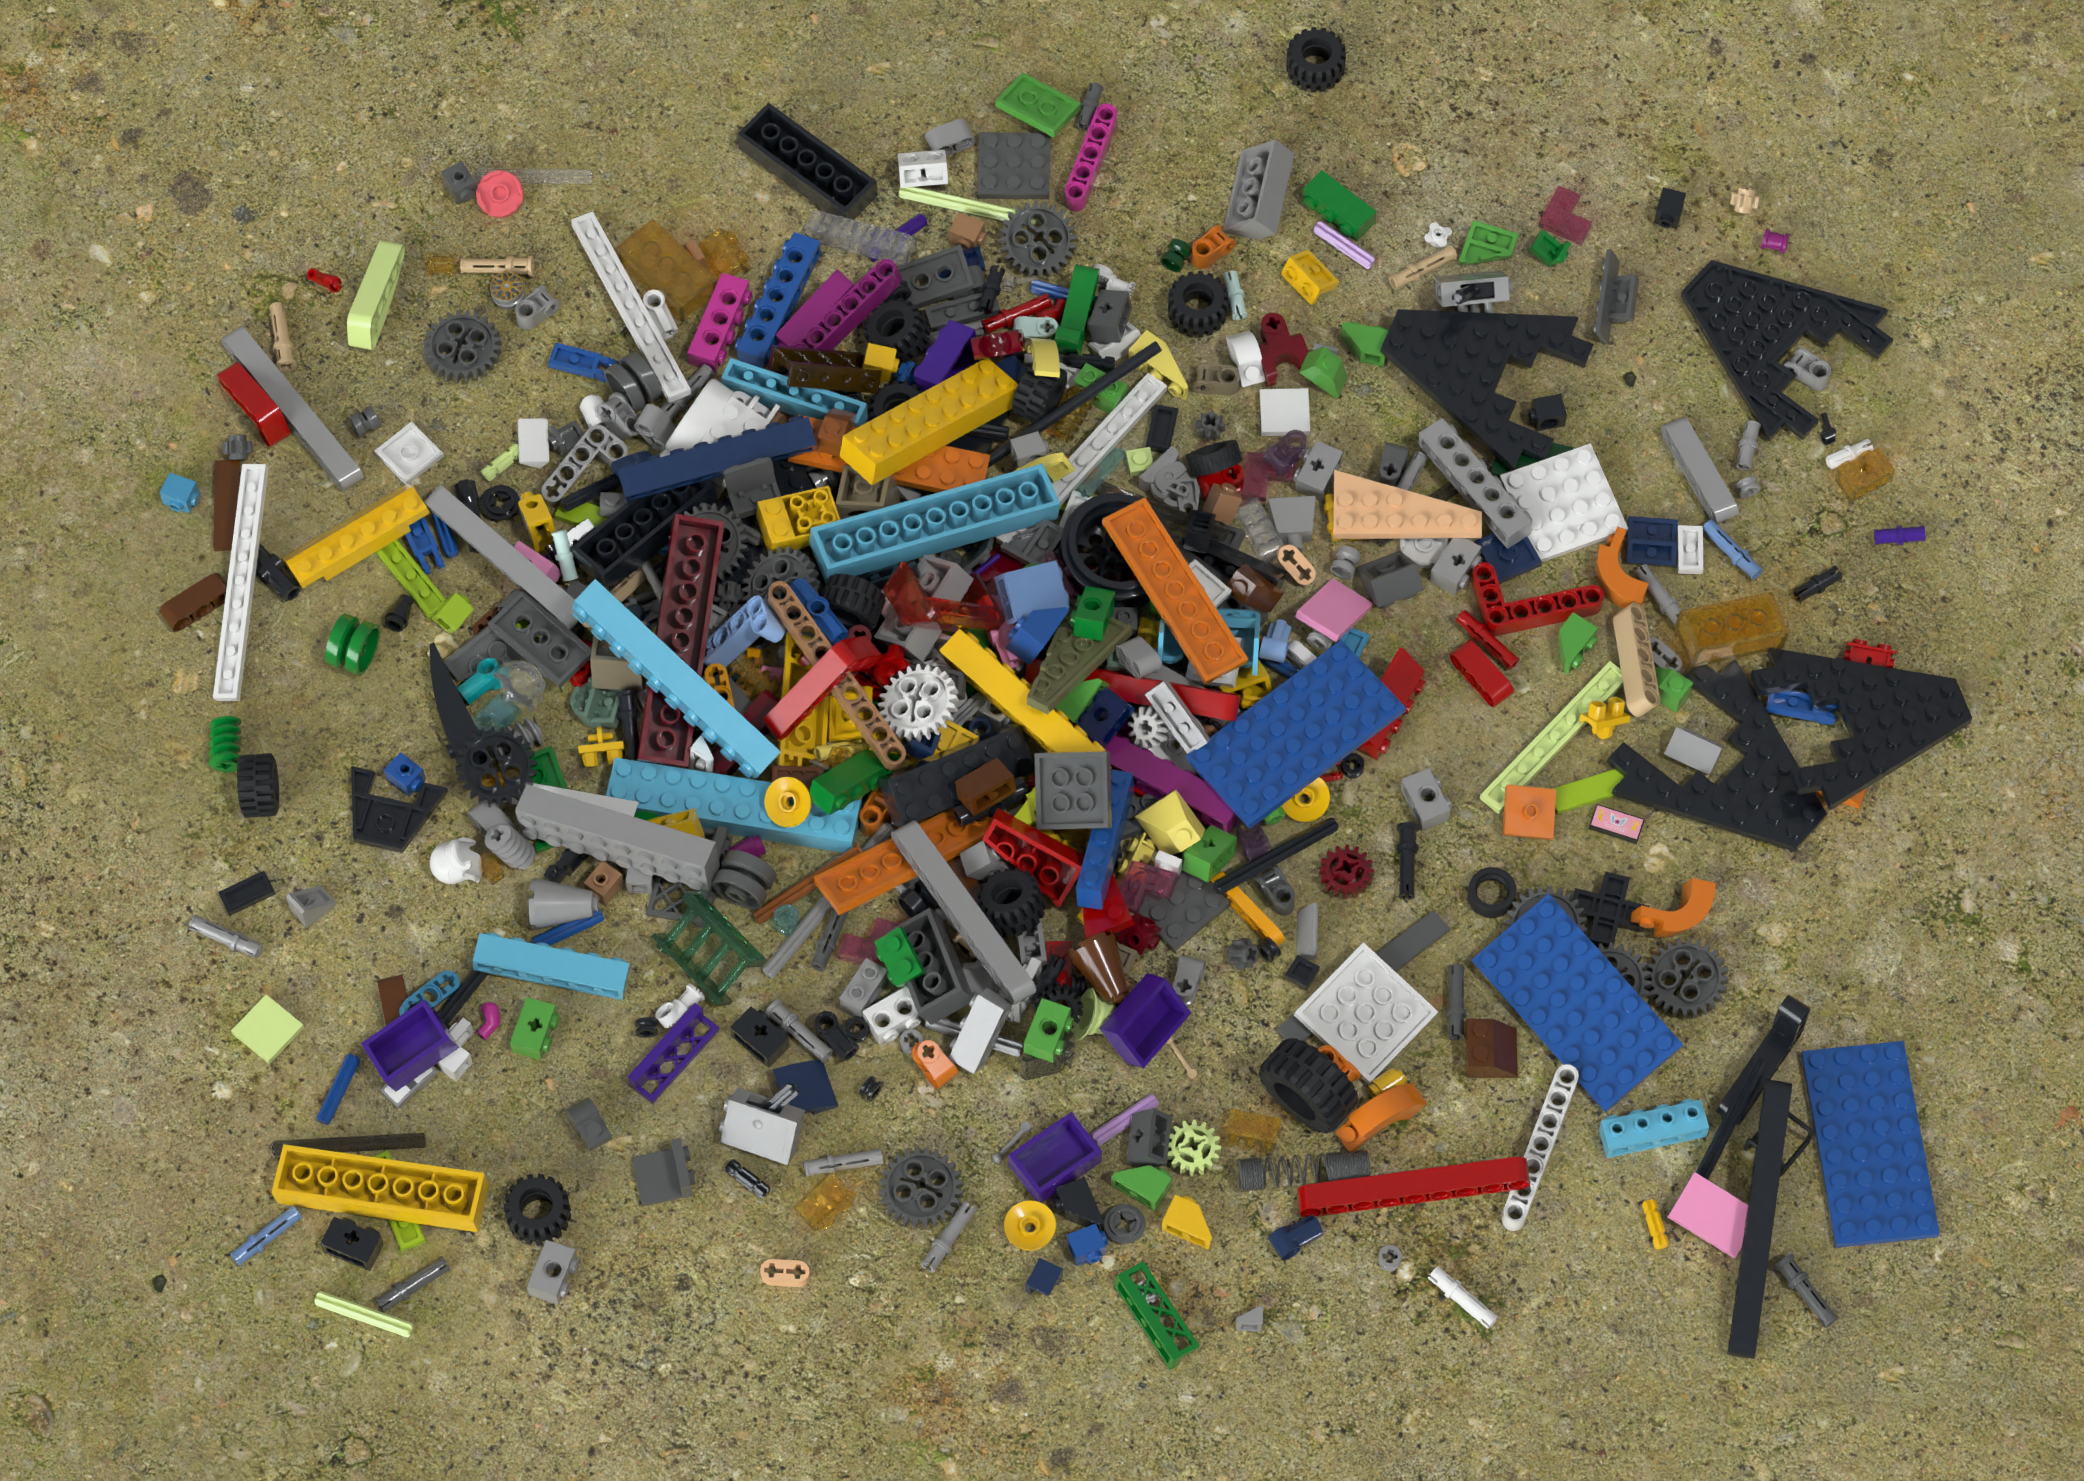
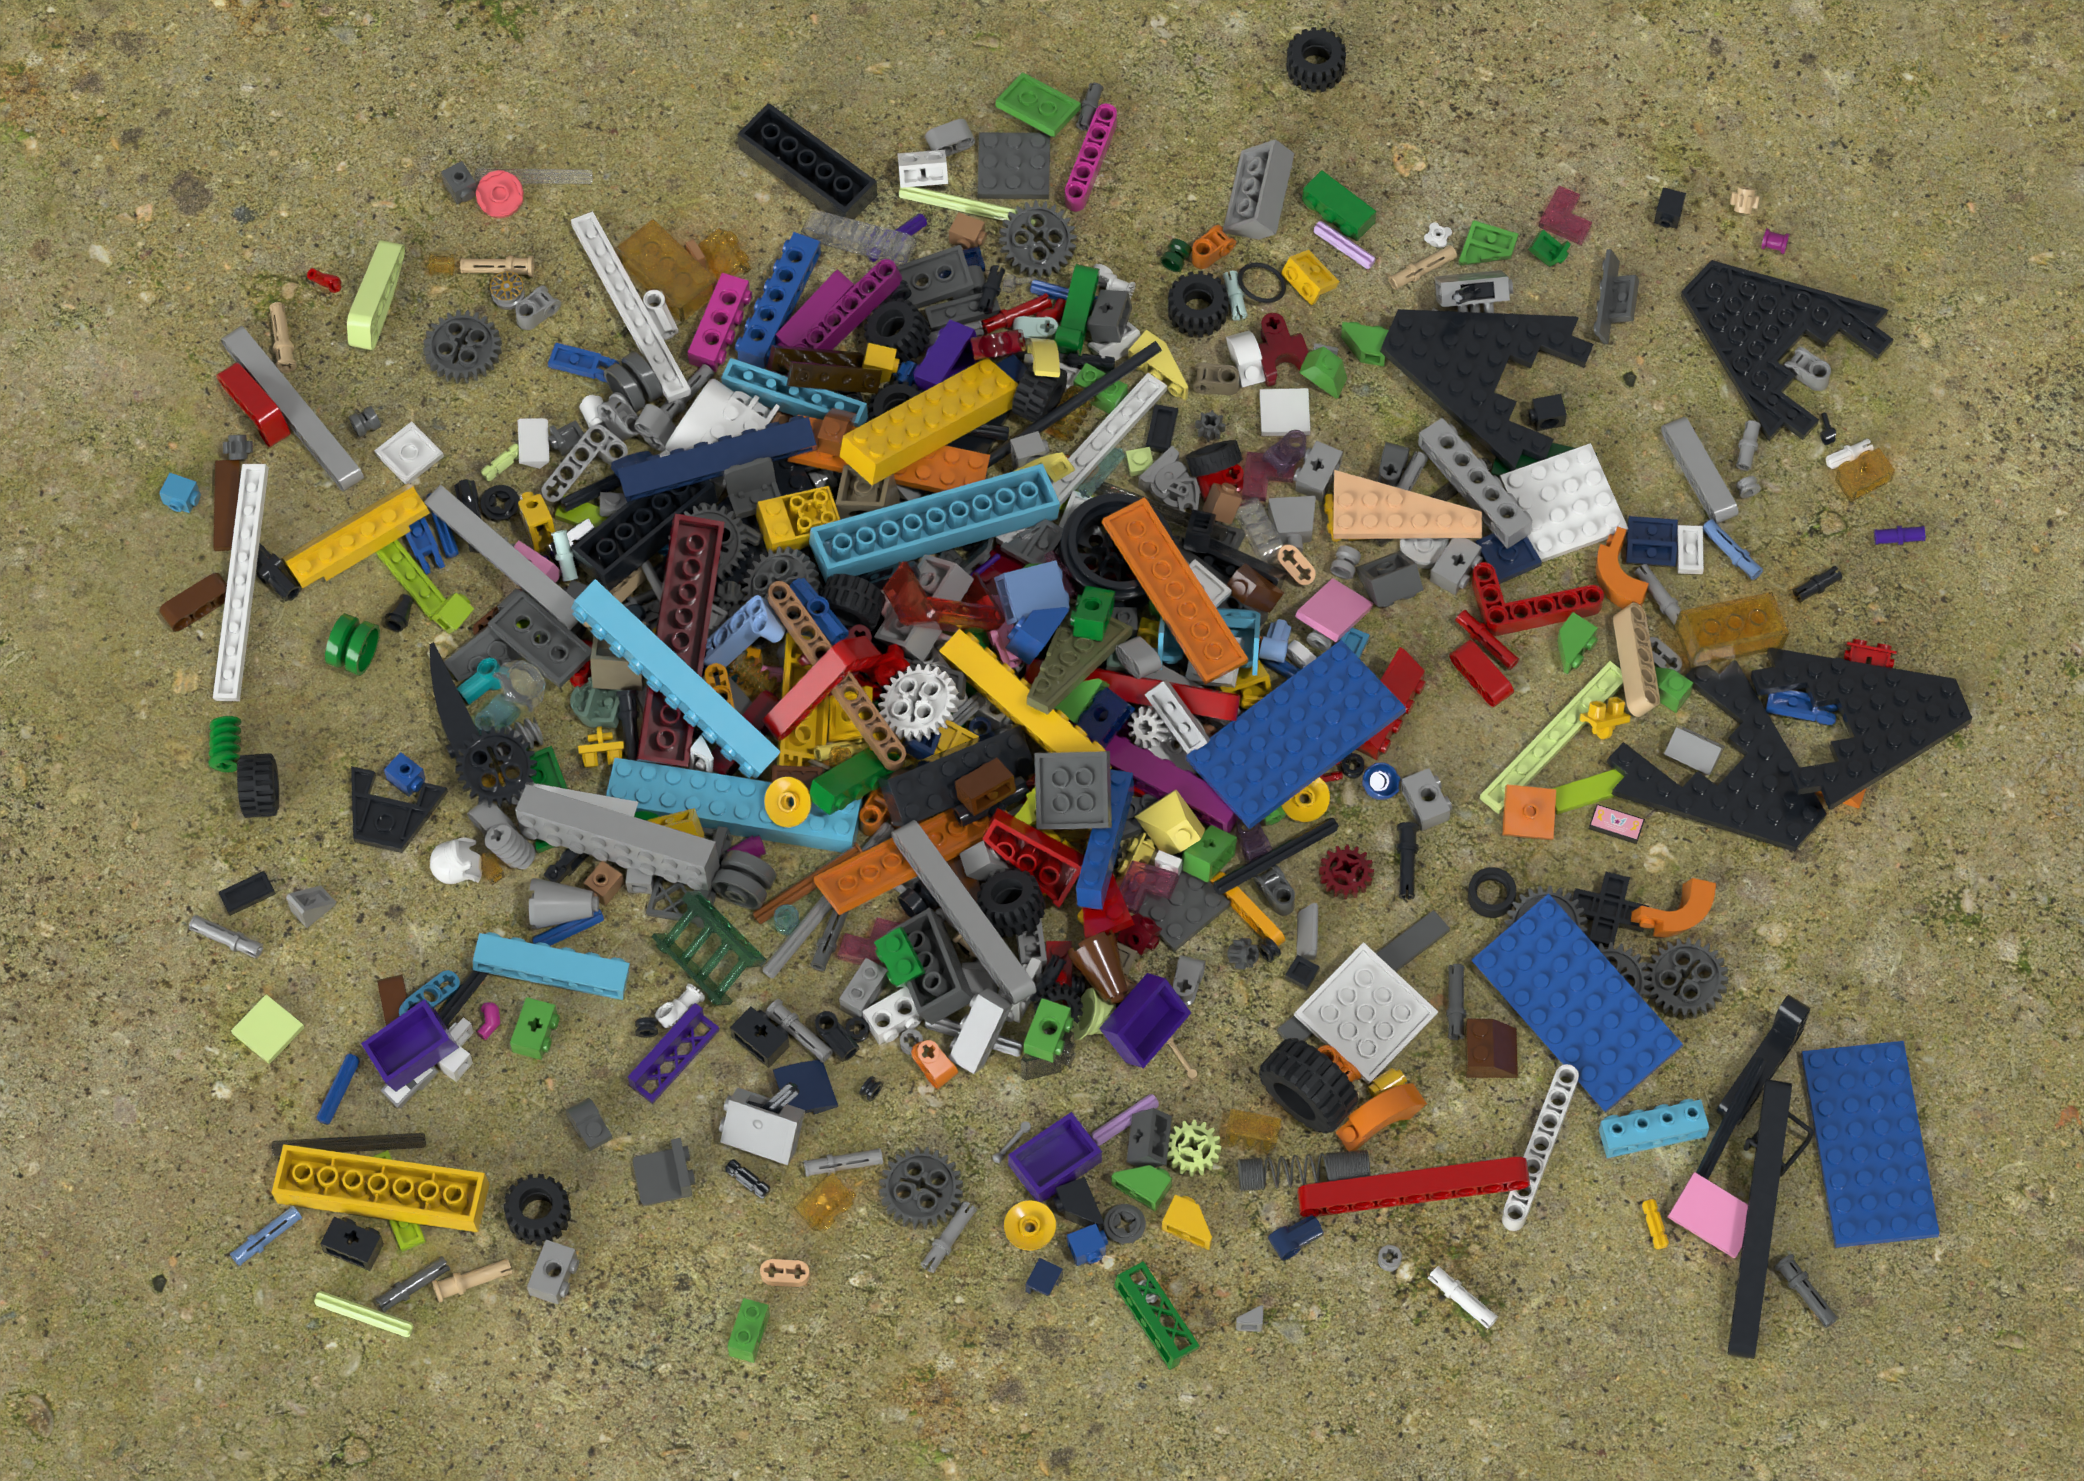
none -> tan pin [432,1258,513,1303]
none -> bright green brick [727,1298,770,1363]
none -> black tyre [1238,262,1286,303]
none -> blue hair [1362,762,1401,800]

